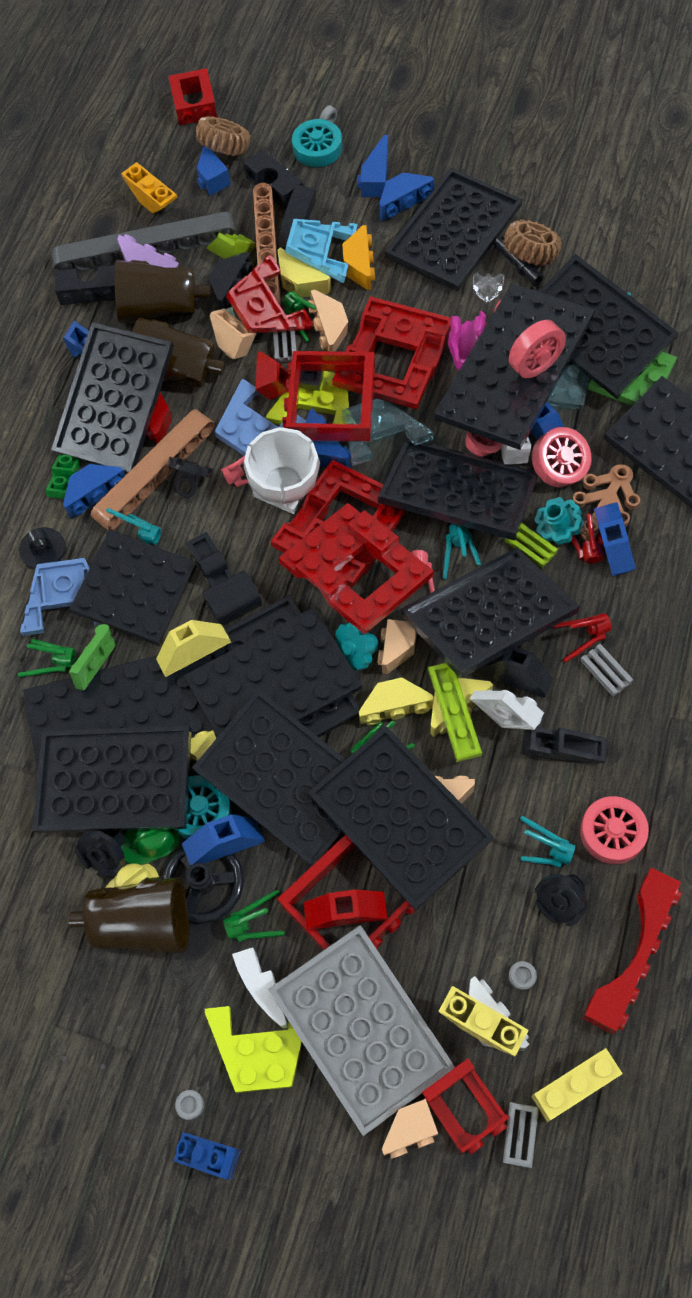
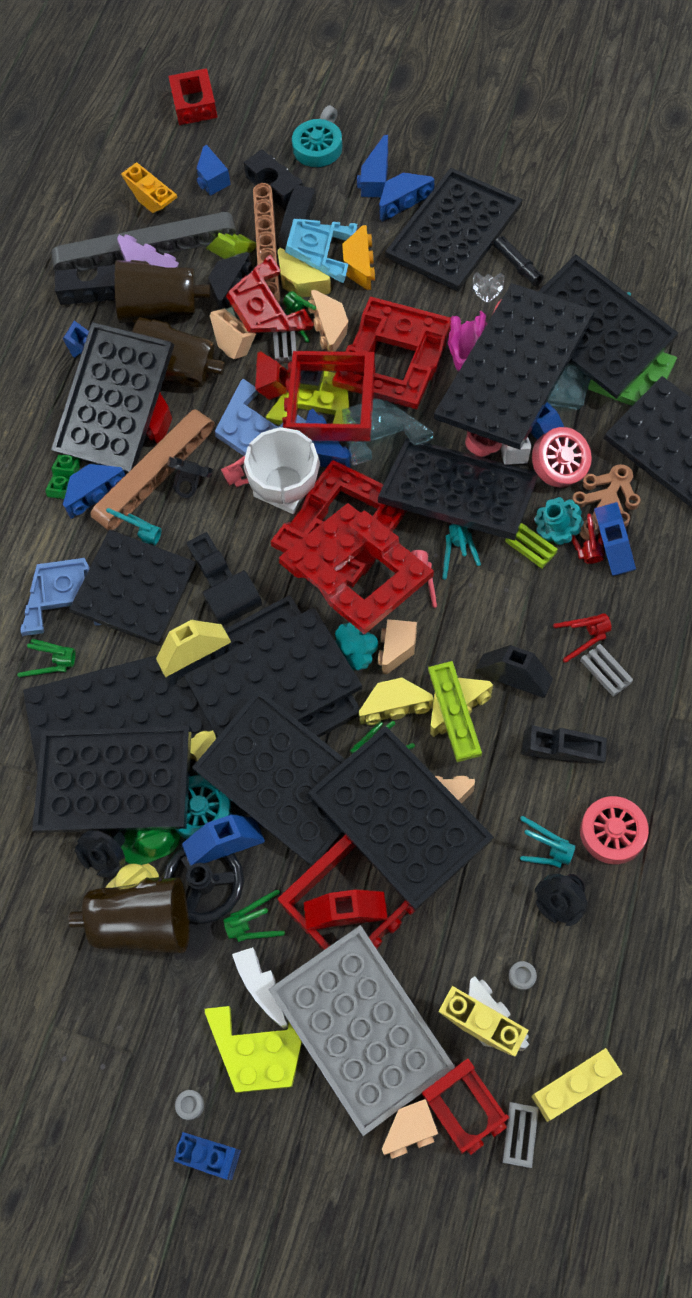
black tile [19,527,67,569] -> none
bright green plate [69,624,115,690] -> none
medium nougat gear [195,116,251,156] -> none
black plate [401,548,579,679] -> none
white plate [470,690,544,730] -> none
medium nougat gear [503,220,562,266] -> none
coral wheel [509,320,566,378] -> none
red arch [582,868,682,1035] -> none

